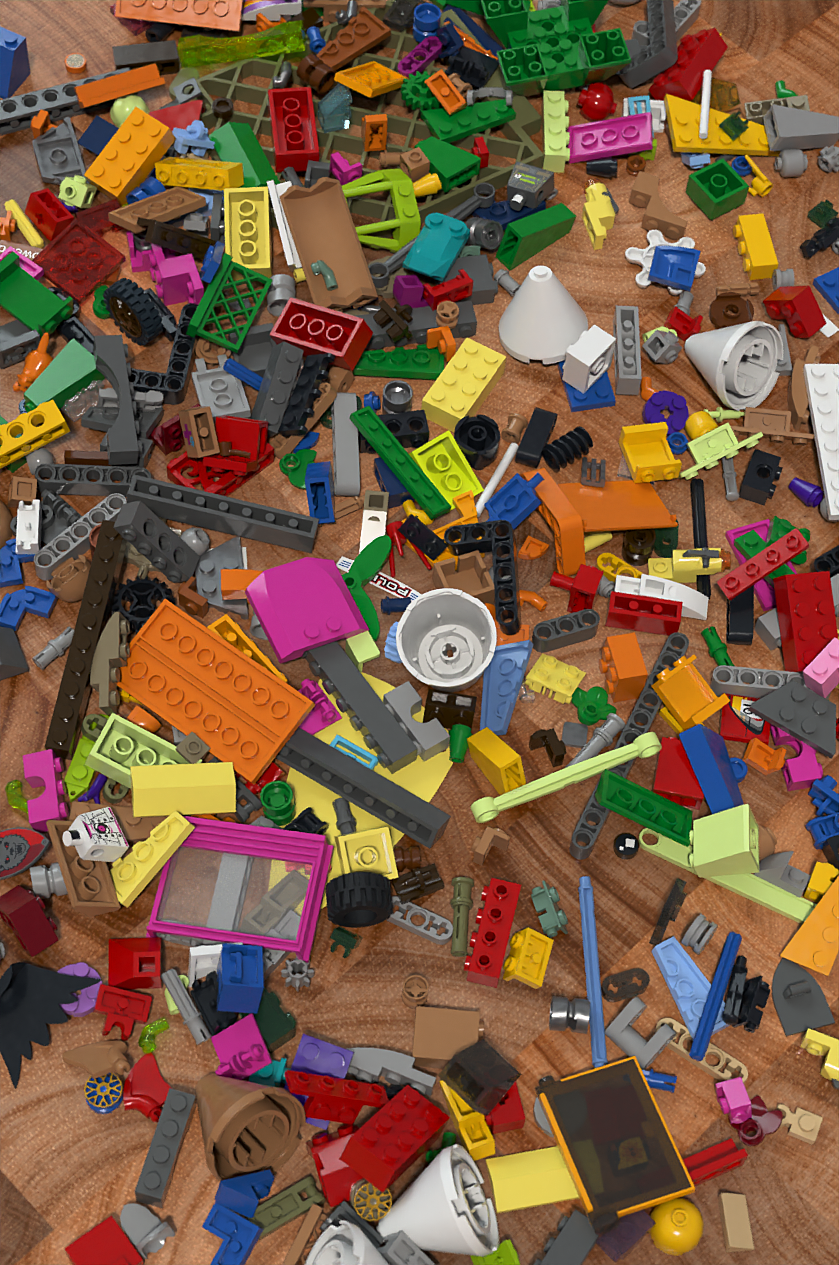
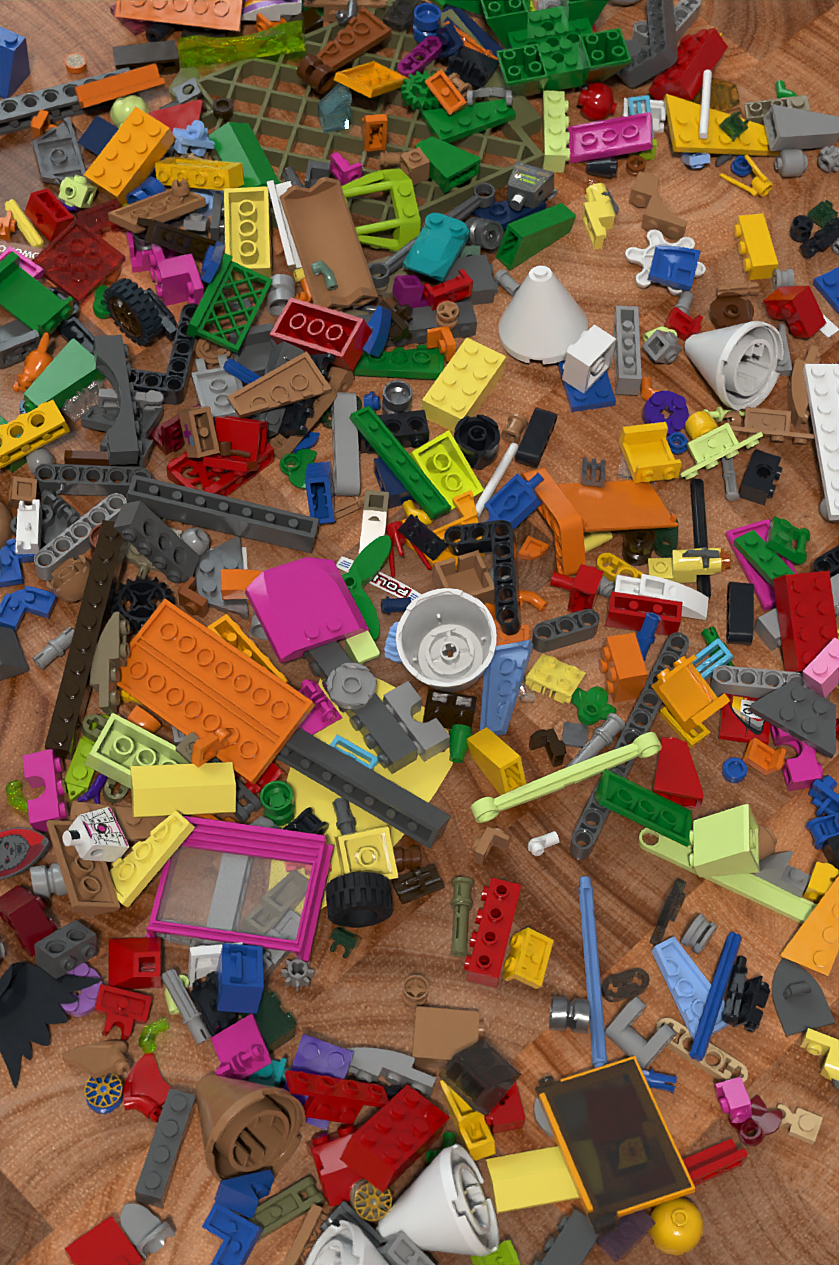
red brick [268,87,319,172] -> none
flat silver arm [273,61,292,89] -> none
blue pin [307,26,326,53] -> none
light grey beam [386,896,453,945] -> none
yellow cone [412,173,442,197] -> none
red plate [471,136,489,168] -> none
sand green hinge [531,881,568,937] -> none
black piece [542,426,593,473] -> none
tile [613,833,639,860] -> none
blue slope [679,724,744,814] -> none
green brick [685,158,749,220] -> none
red bracket [717,528,809,600] -> none
tan slope [718,1193,754,1252] -> none
dark purple cone [789,477,824,508] -> none
none -> dark grey brick [34,920,98,979]
none -> medium nougat hinge [171,178,190,196]
none -> orange plate [191,728,231,768]
none -> medium nougat wing [227,351,332,418]
none -> orange arm [296,278,313,303]
none -> light grey tile [327,663,376,710]
none -> blue slope [363,305,391,357]
none -> white arm [528,831,559,856]
none -> blue pin [636,612,661,662]
none -> medium azure tile [692,638,734,680]
none -> medium nougat hinge [723,411,741,426]
none -> black wheel [789,215,814,243]

